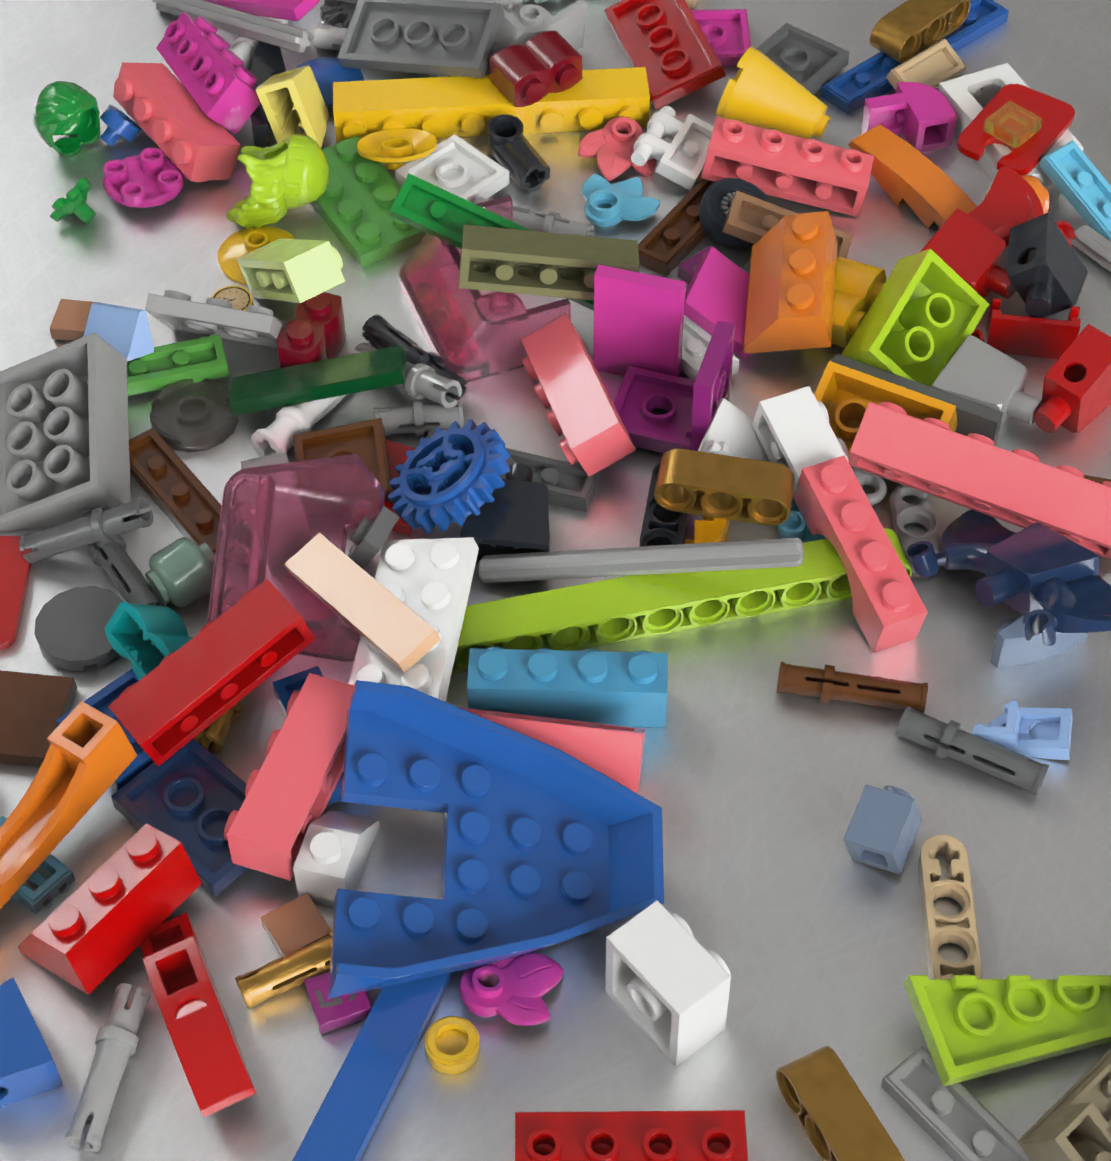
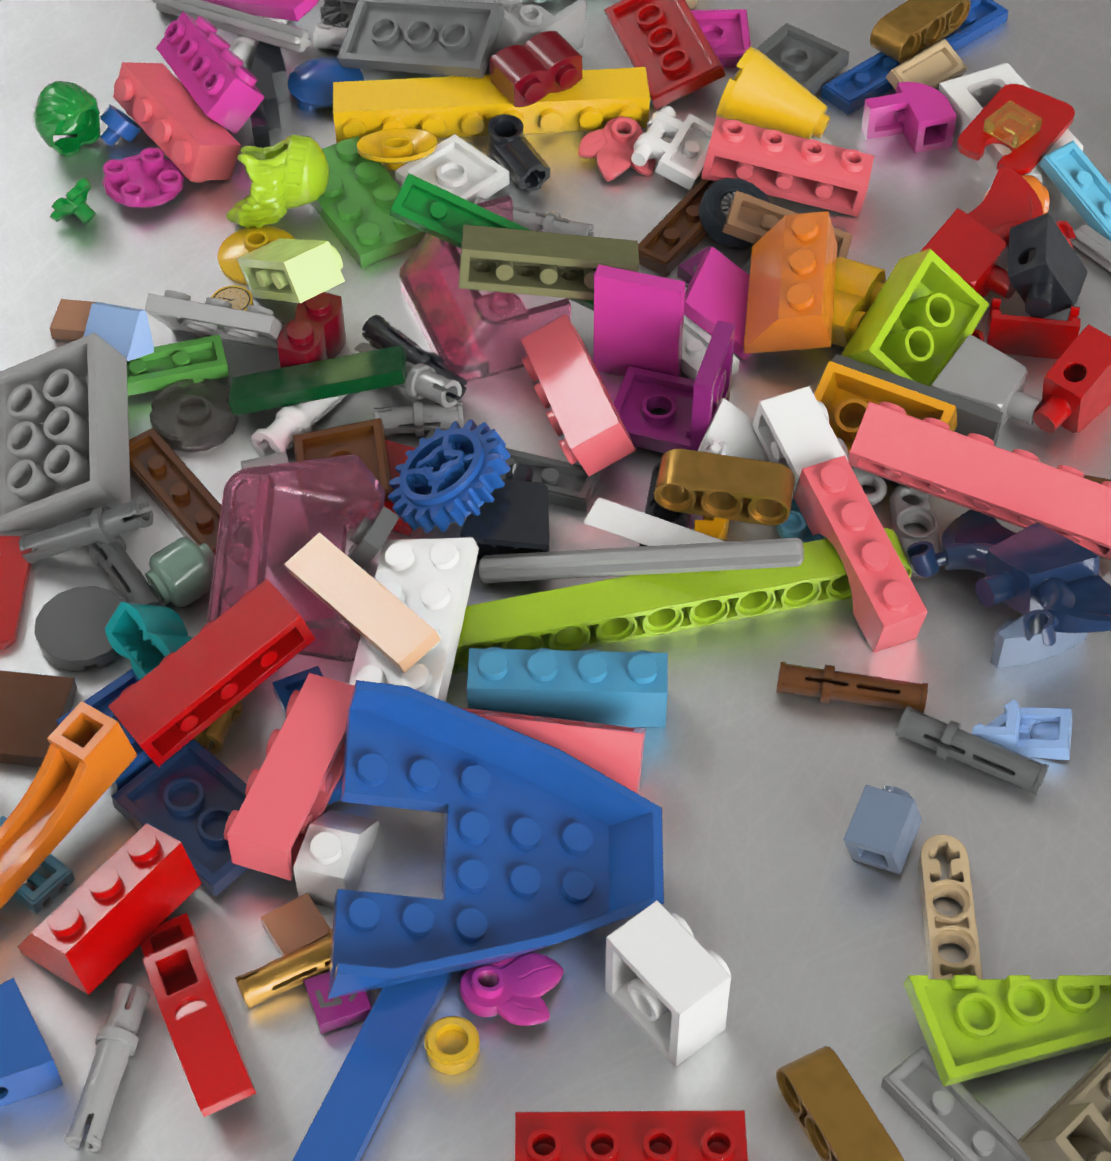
light yellow torso [256,65,329,148] -> none
medium azure plate [582,174,660,227] -> none
orange slope [848,124,977,229] -> none
none -> white sticker [584,498,726,546]

